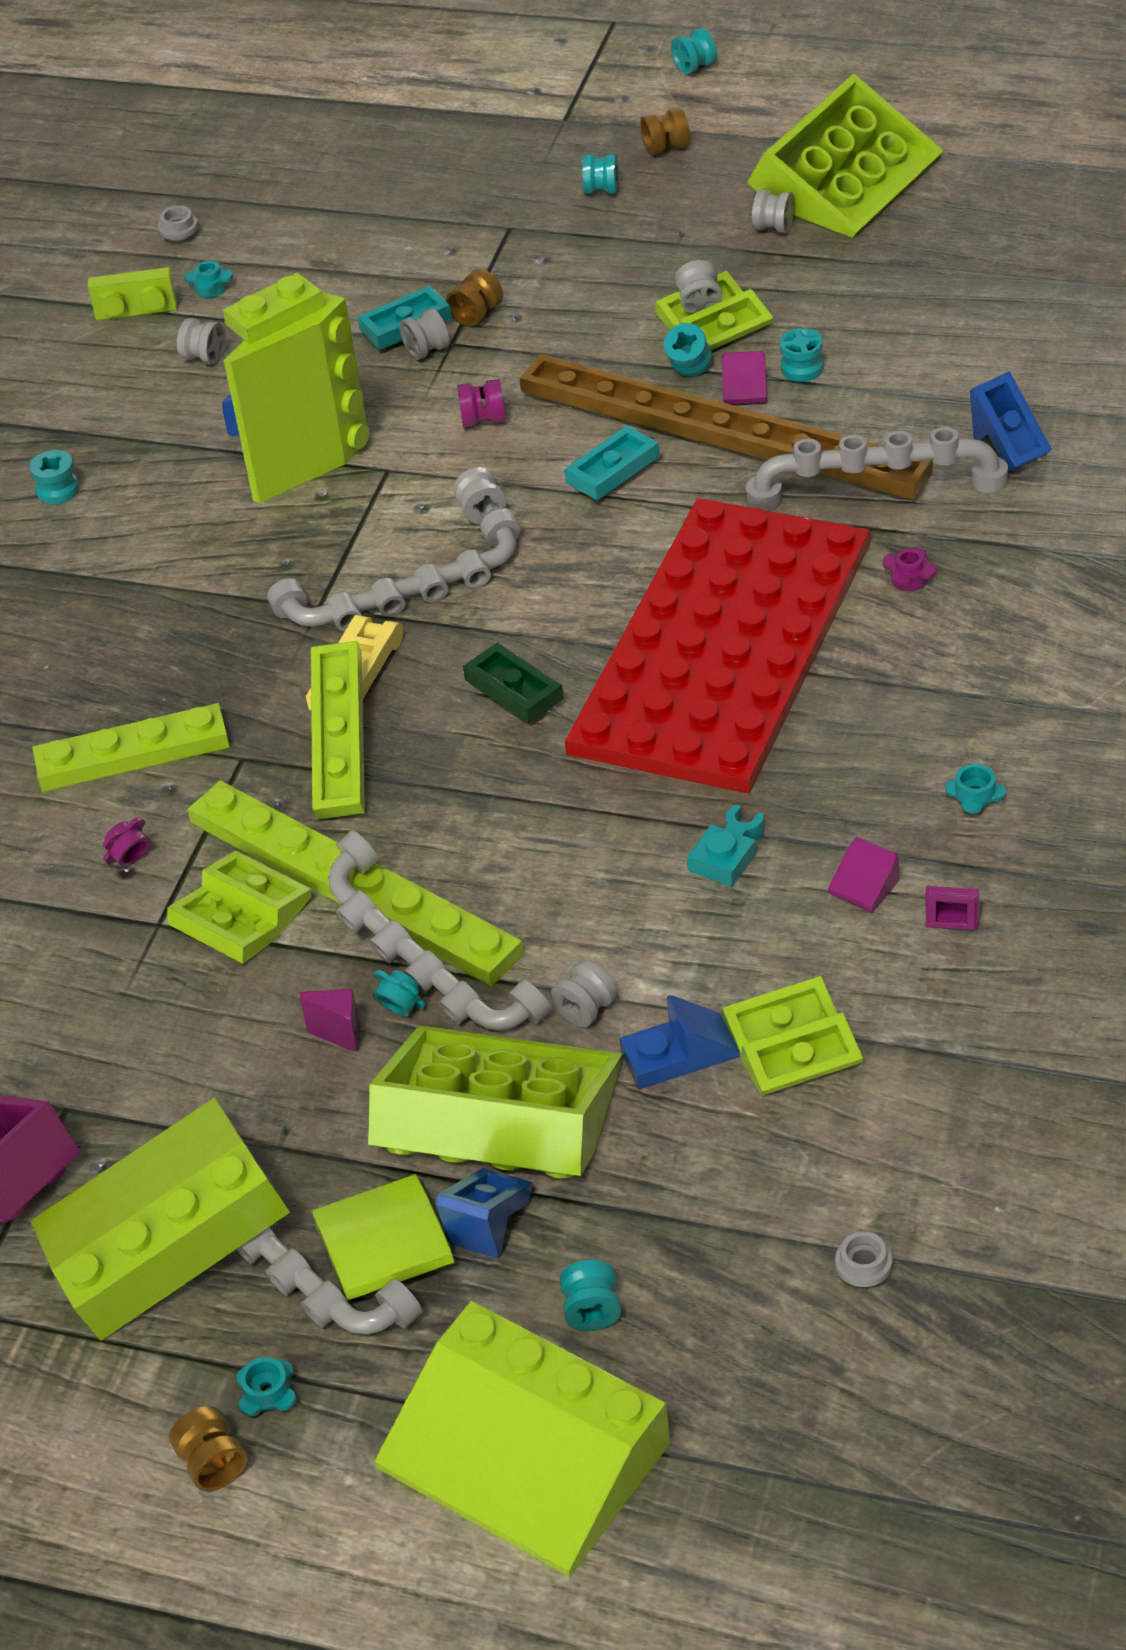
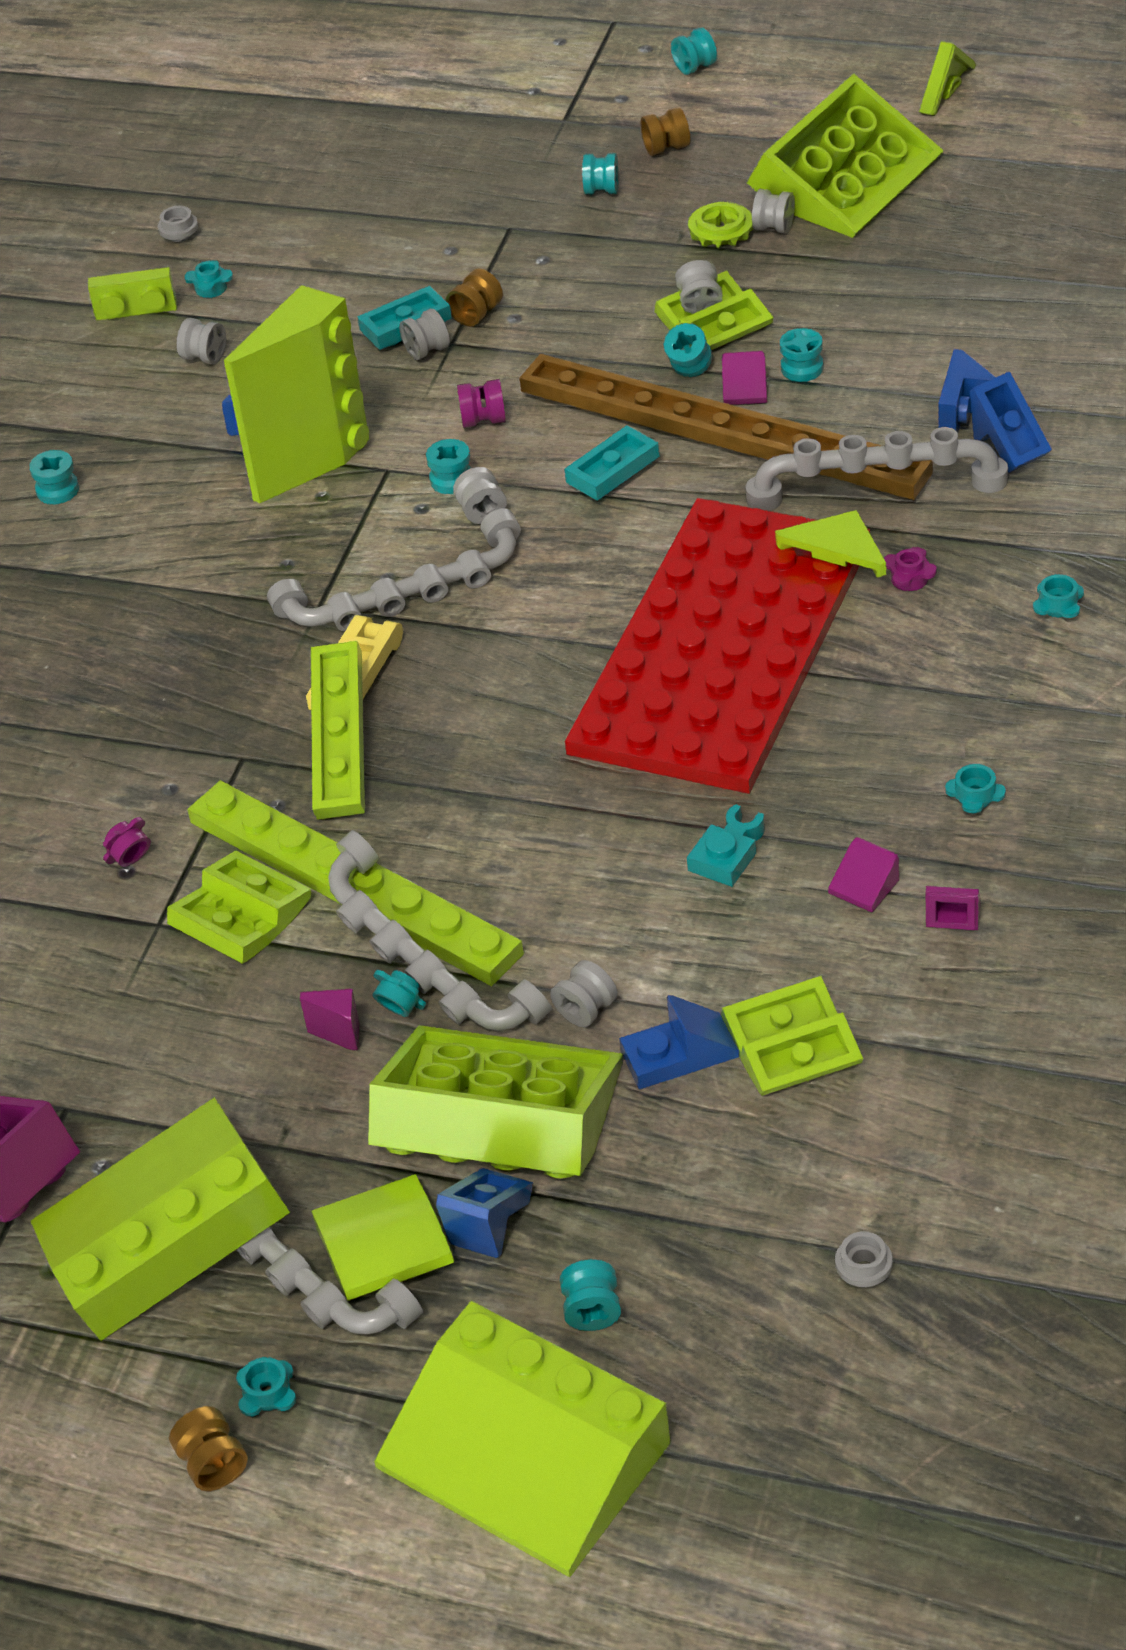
lime plate [32,703,230,792] -> none
lime plate [222,272,325,344] -> none
dark green plate [463,642,564,724] -> none
none -> teal wheel [426,439,472,494]
none -> lime gear [688,202,754,249]
none -> lime tile [775,510,886,577]
none -> lime tile [919,41,976,116]
none -> blue slope [938,349,996,433]
none -> teal plate [1033,574,1084,618]

